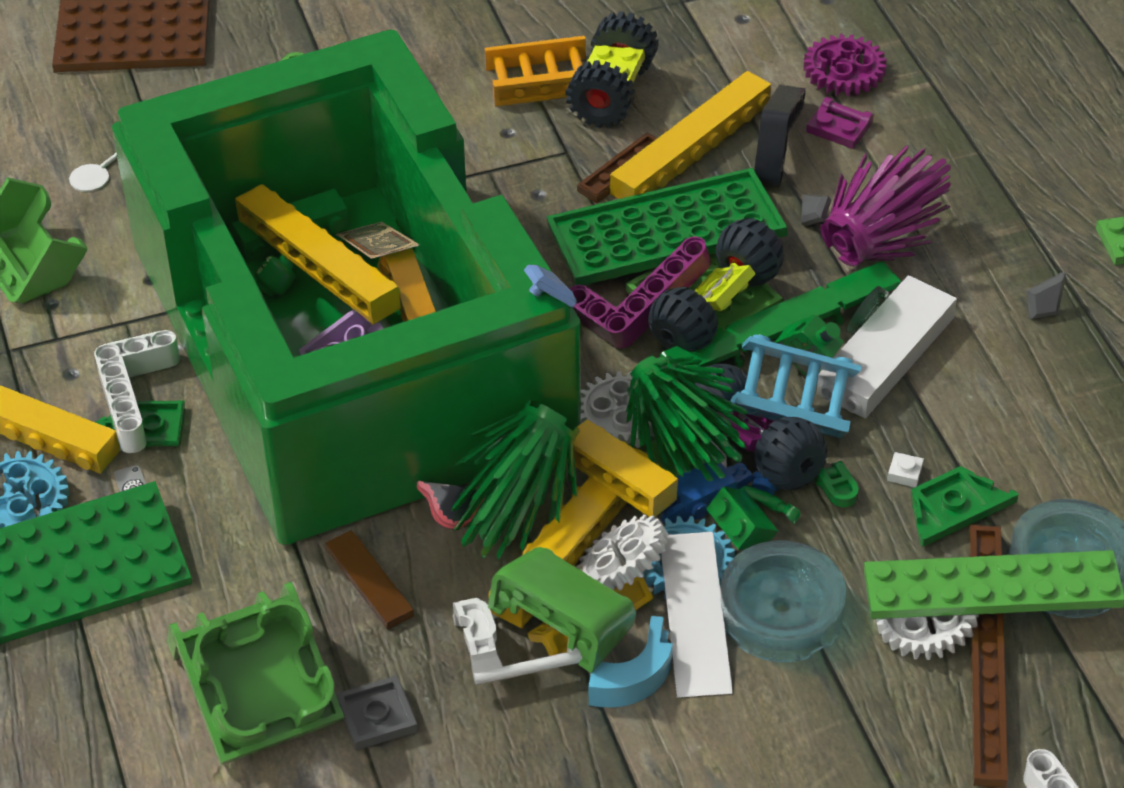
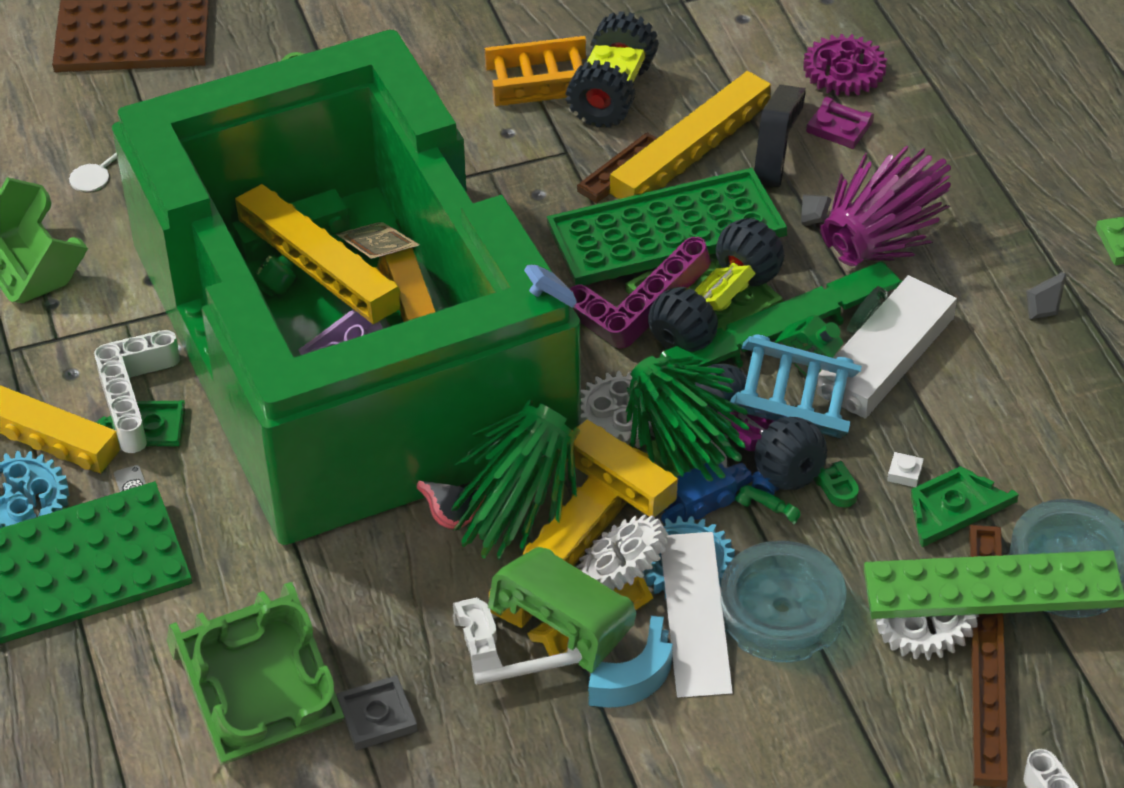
reddish brown tile [325,530,414,630] -> none
green brick [706,486,778,553] -> none

